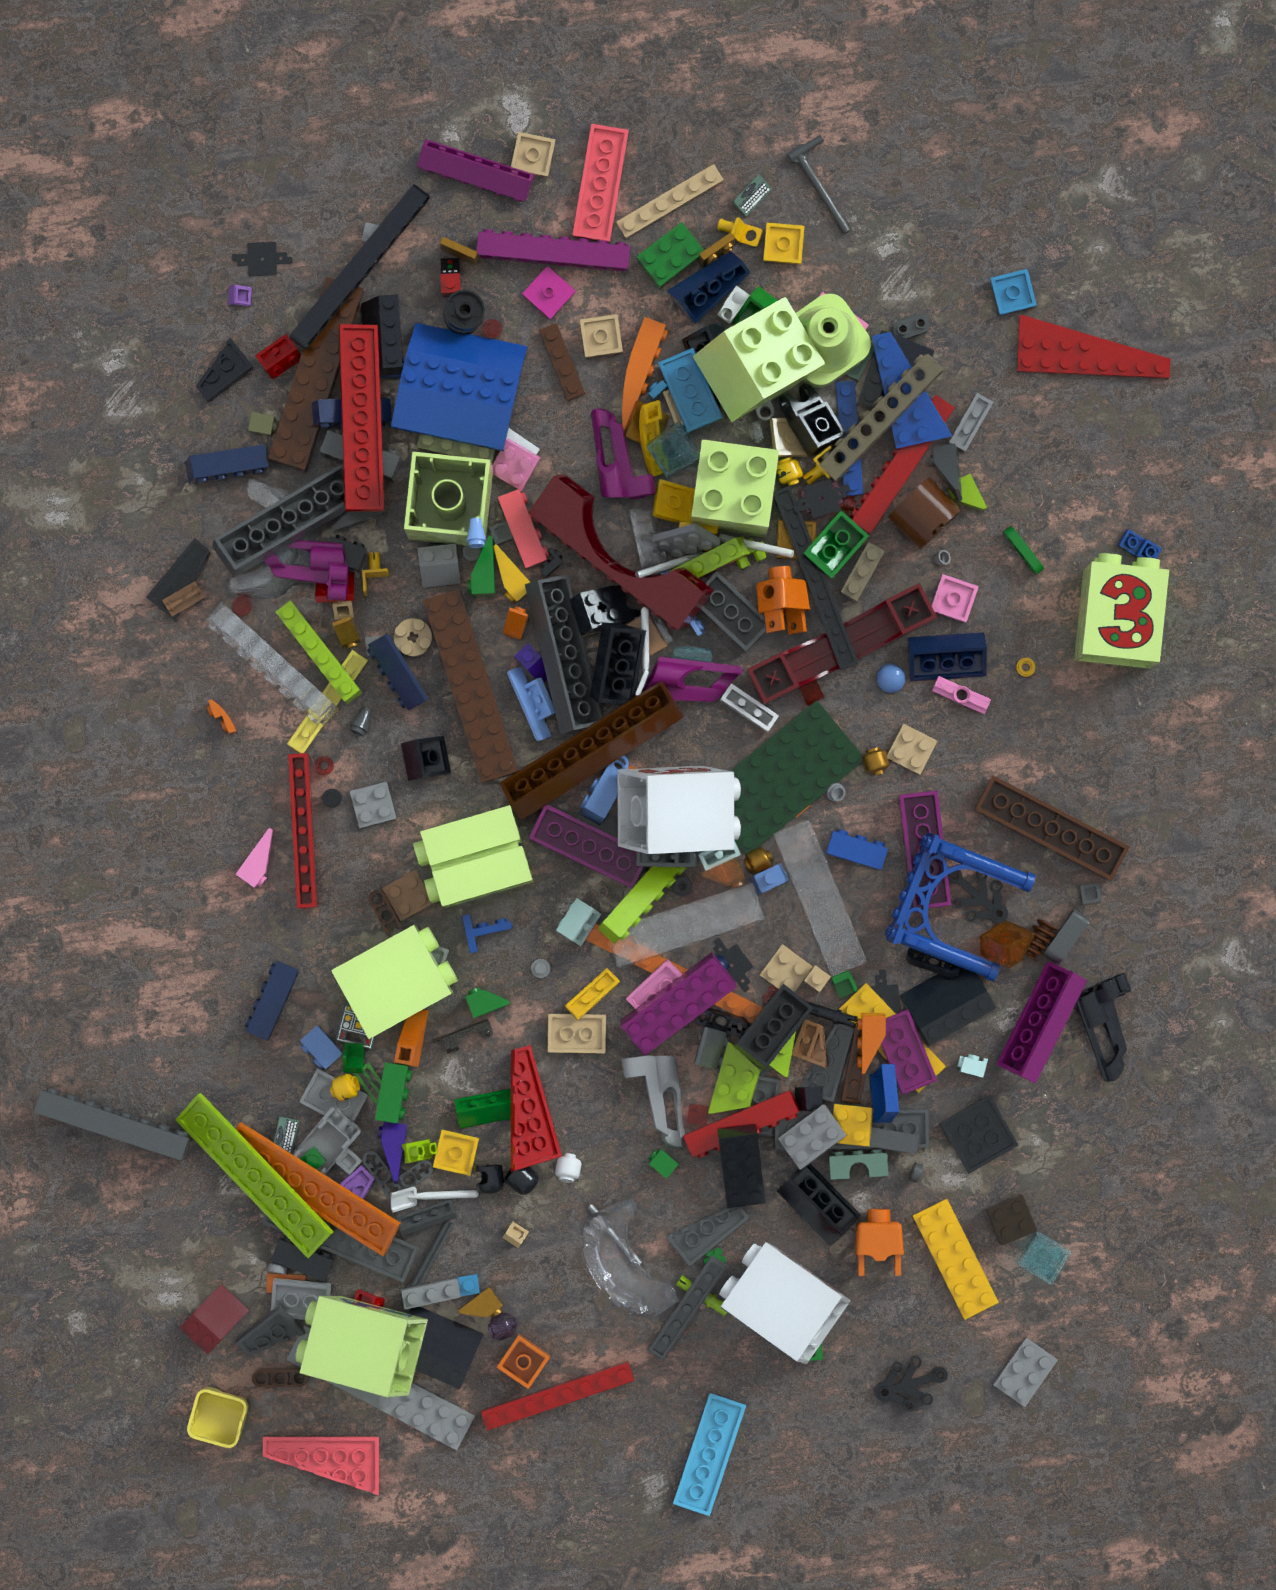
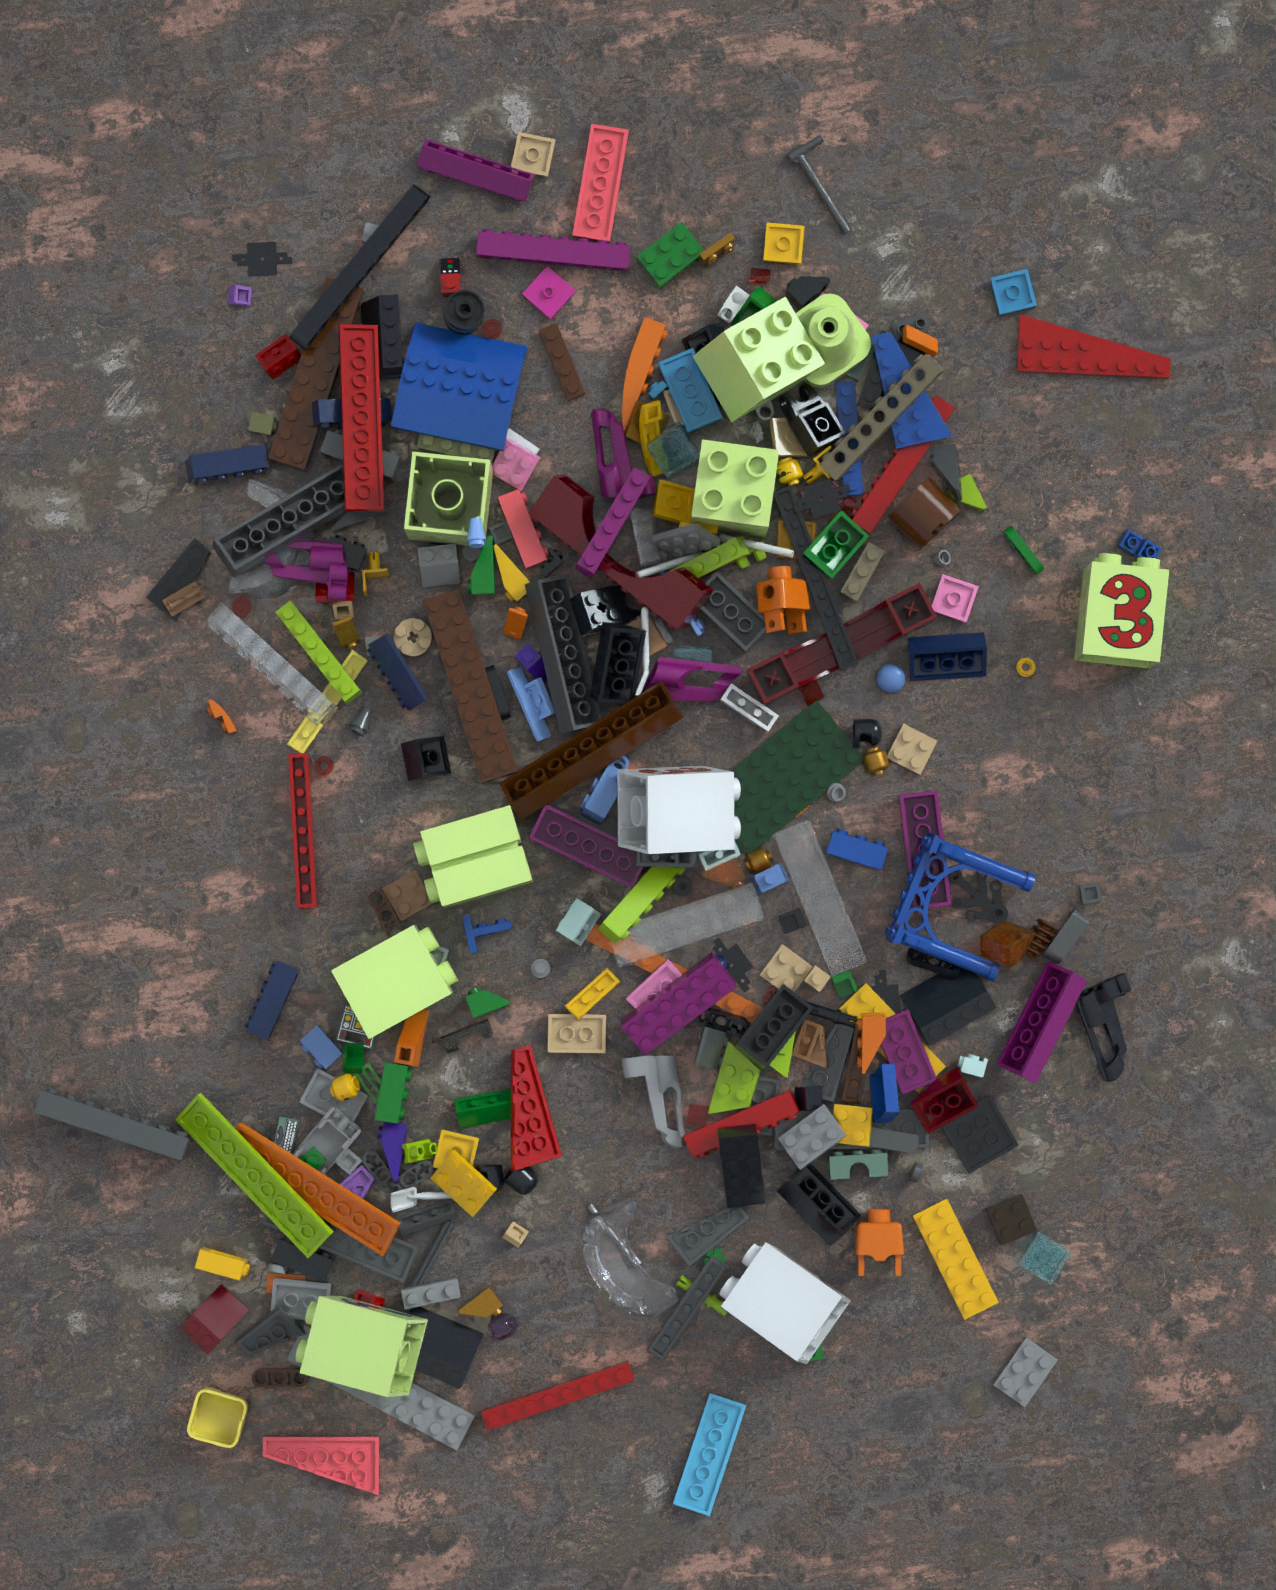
black wing [196,338,253,403] -> none
bright pink slope [236,827,274,888] -> none
black plate [322,789,342,808] -> none
light grey plate [350,782,397,828] -> none
pearl gold tile [440,237,479,266] -> none
dark azure plate [458,1274,480,1296] -> none
orange brick [496,1334,551,1389] -> none
white head [555,1153,582,1183] -> none
tan plate [580,314,623,358] -> none
tan plate [616,164,724,239] -> none
green brick [649,1149,679,1179] -> none
dark blue wedge [667,251,751,324] -> none
yellow bracket [717,217,763,247] -> none
slope [733,175,772,217] -> none
black plant [875,1356,948,1411] -> none
bright pink piece [932,676,991,714] -> none
light grey plate [949,393,994,452] -> none
reddish brown brick [973,775,1129,882] -> none
none -> yellow window [195,1247,250,1281]
none -> yellow plate [430,1150,497,1217]
none -> black beam [485,665,511,720]
none -> magenta brick [575,468,651,579]
none -> clear red slope [750,268,770,284]
none -> black panel [778,908,807,934]
none -> black slope [785,276,830,310]
none -> black helmet [852,719,882,748]
none -> orange tile [903,324,938,357]
none -> dark red slope [910,1067,979,1134]

